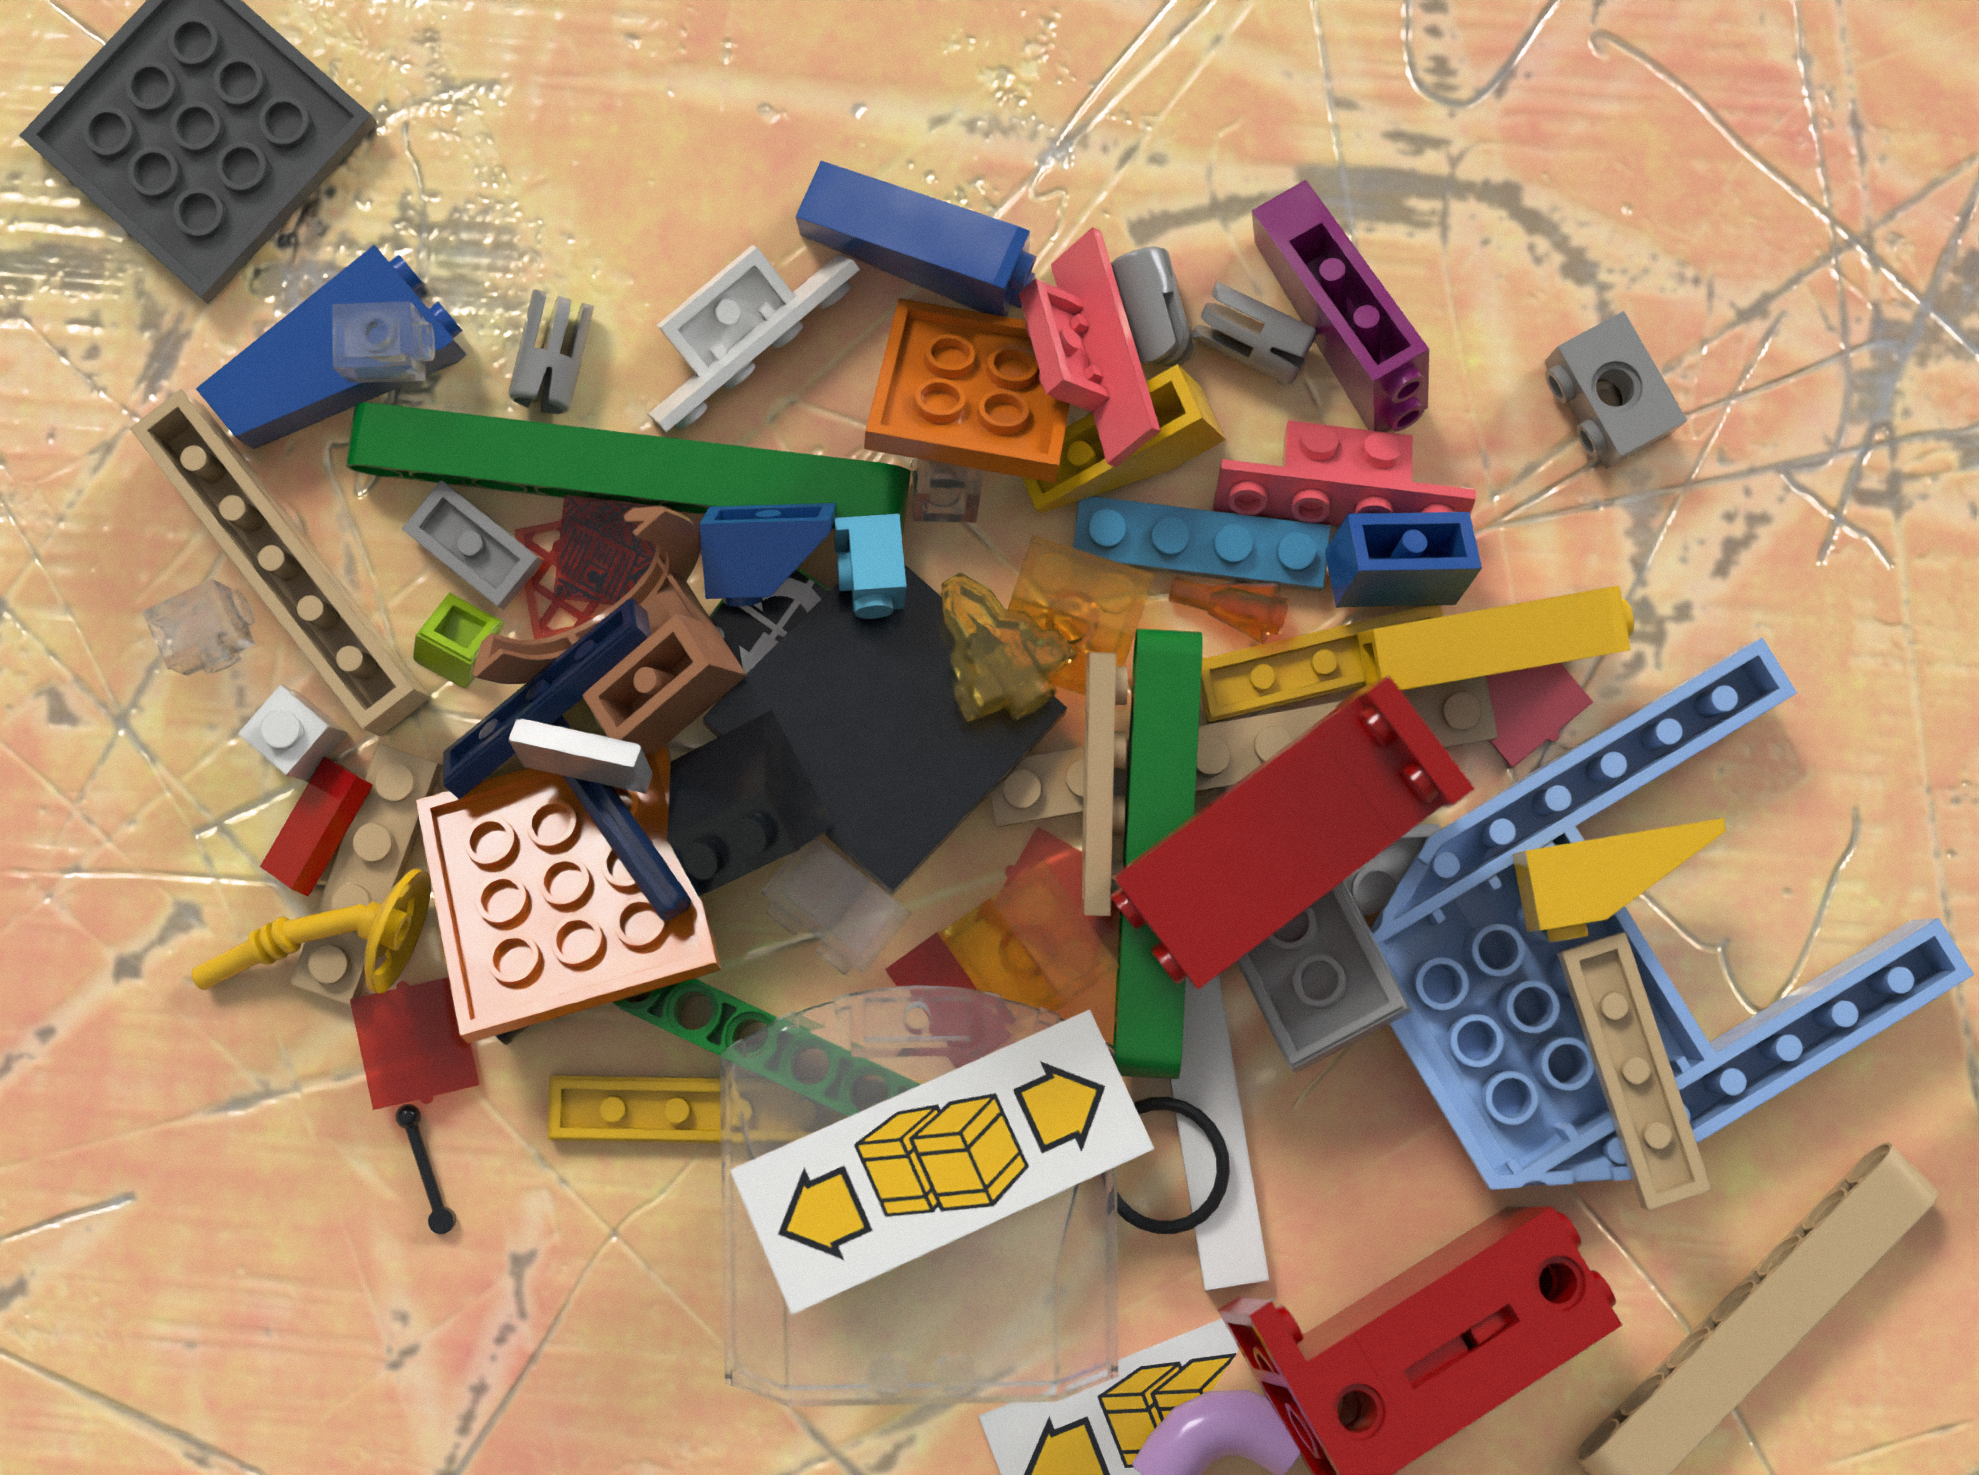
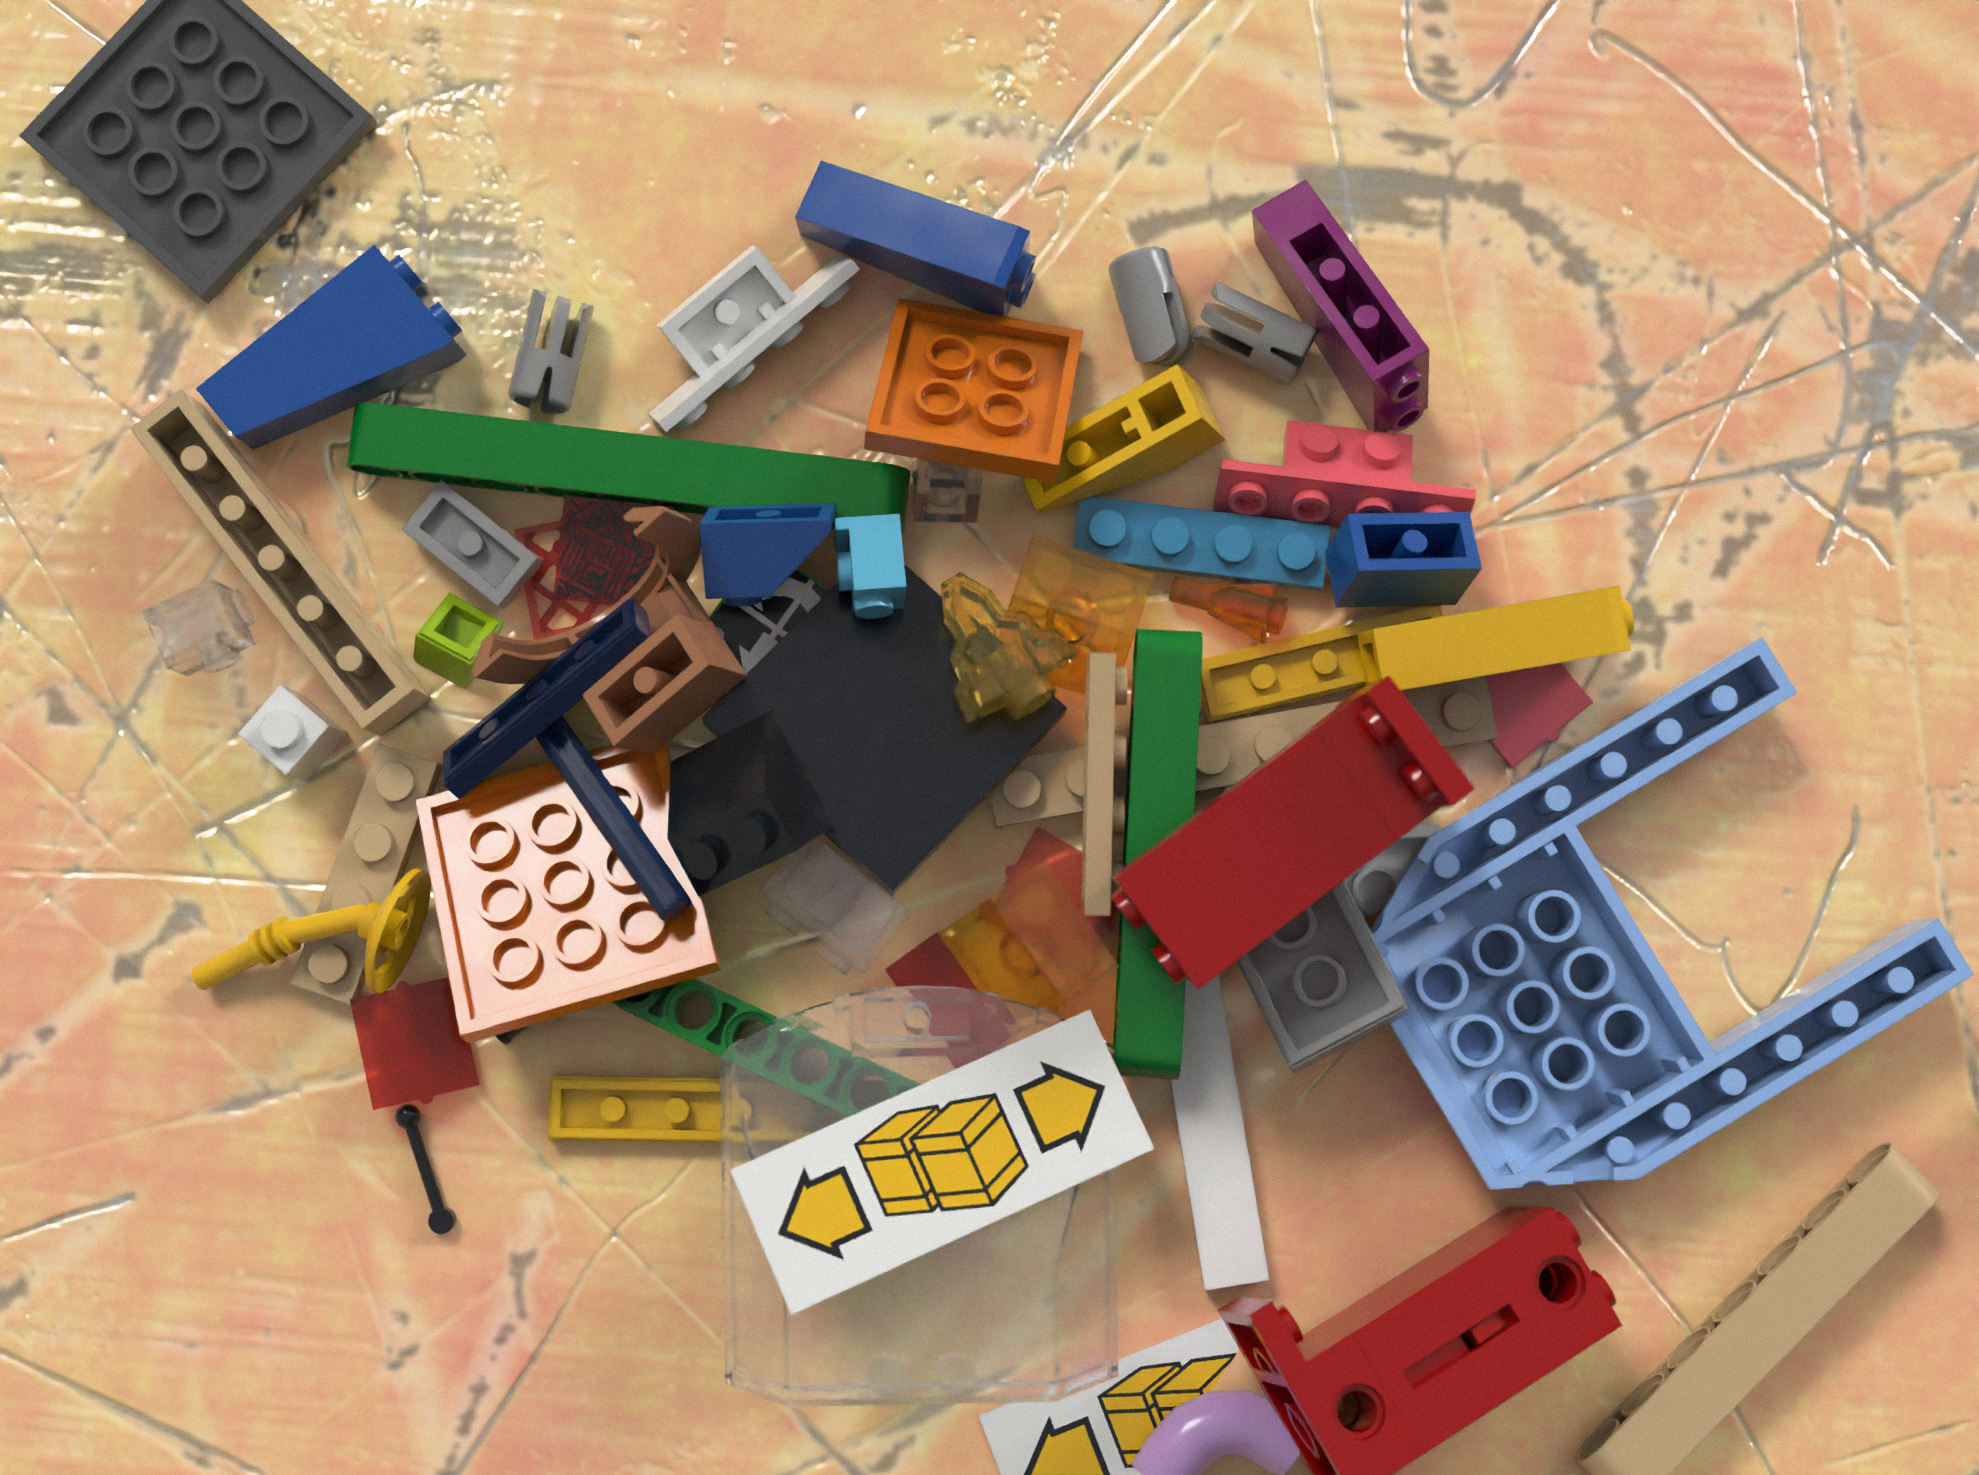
red tile [260,756,373,896] -> none
clear brick [332,302,435,383] -> none
light grey tile [509,719,653,794] -> none
coral bracket [1018,227,1161,467] -> none
black tyre [1098,1097,1230,1234] -> none
yellow slope [1512,818,1727,942] -> none
light grey brick [1544,311,1688,469] -> none
tan plate [1556,932,1712,1211] -> none

